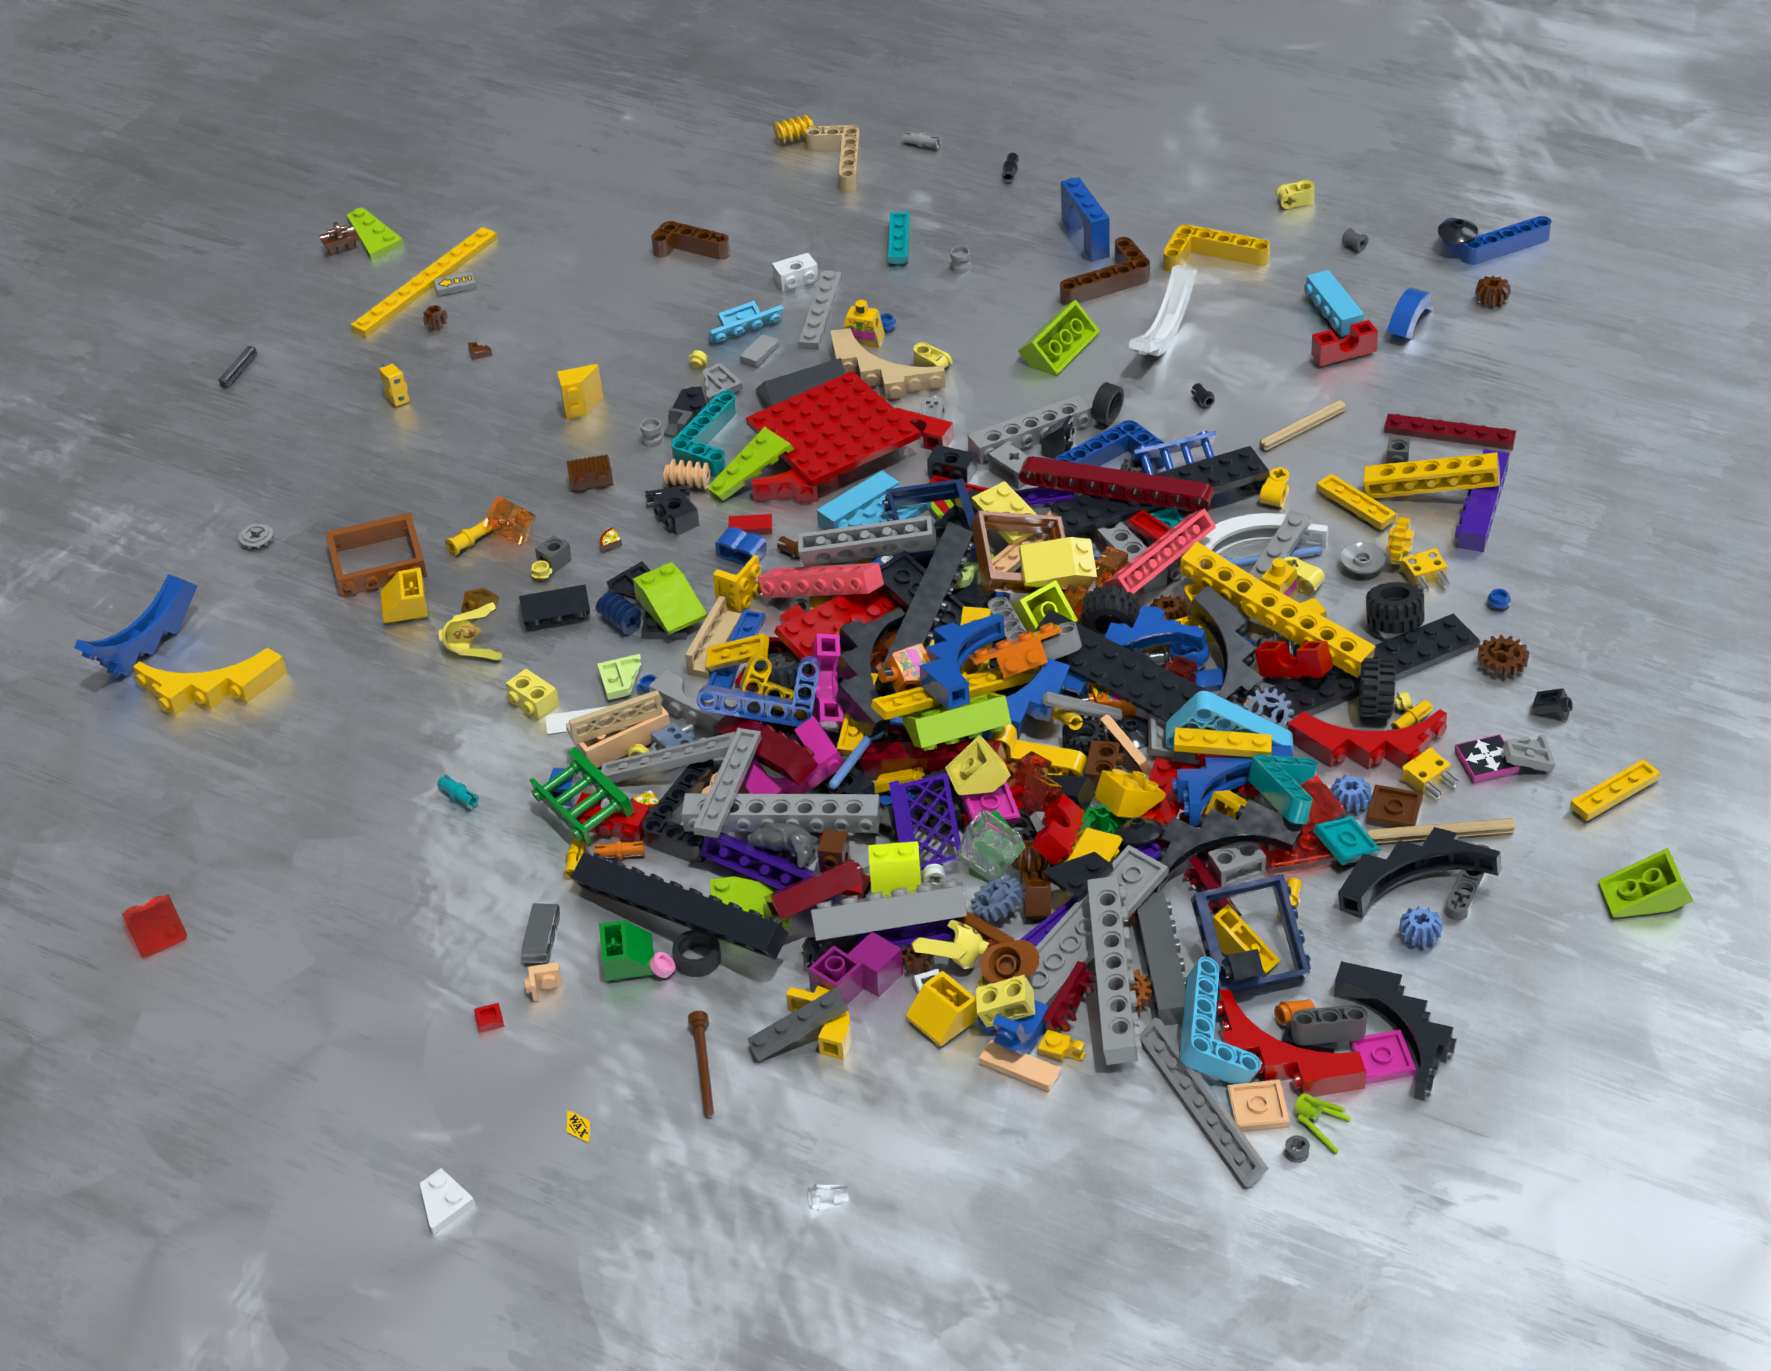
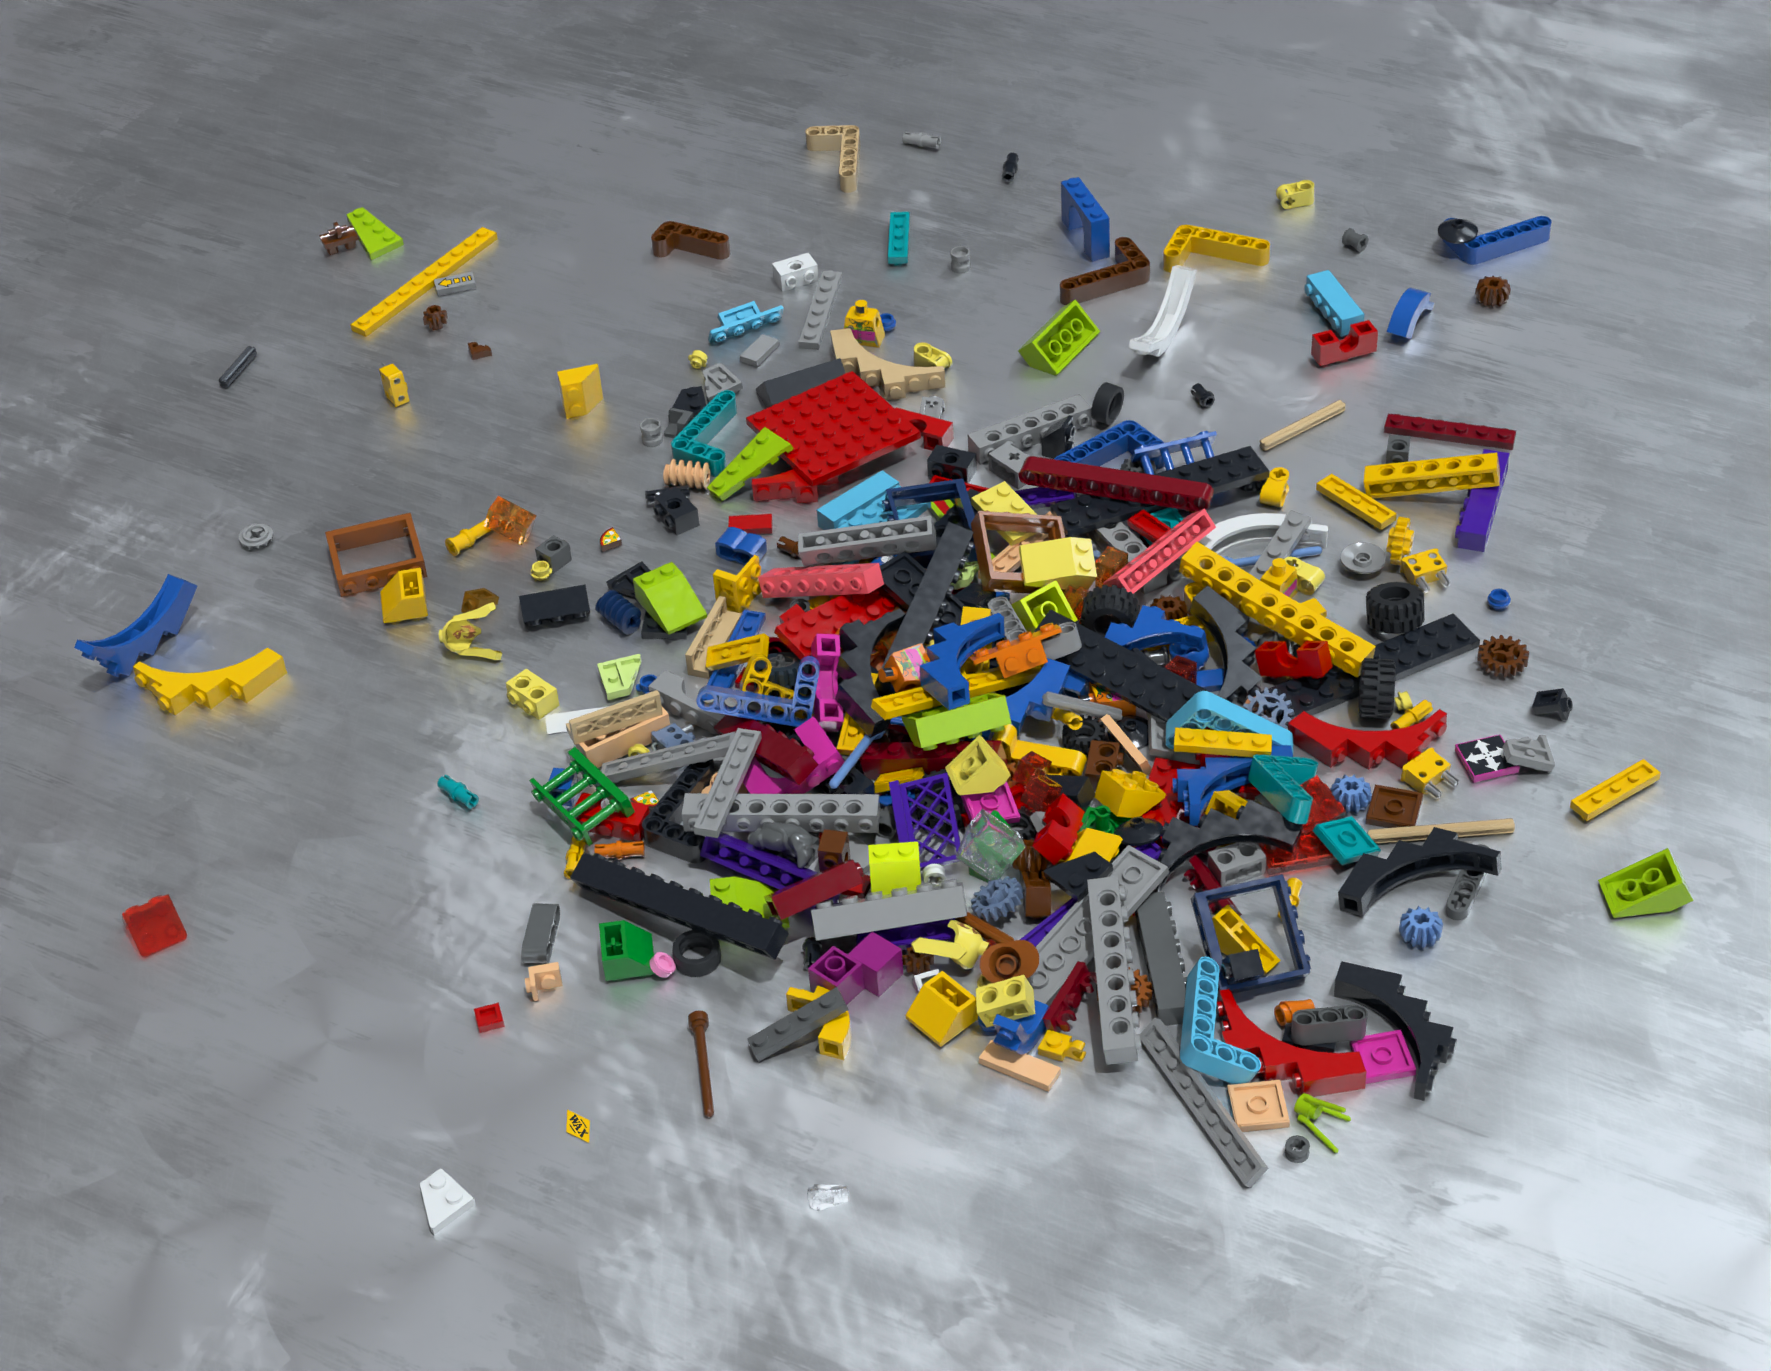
reddish brown brick [566,454,614,491] -> none
yellow piece [773,115,814,144] -> none

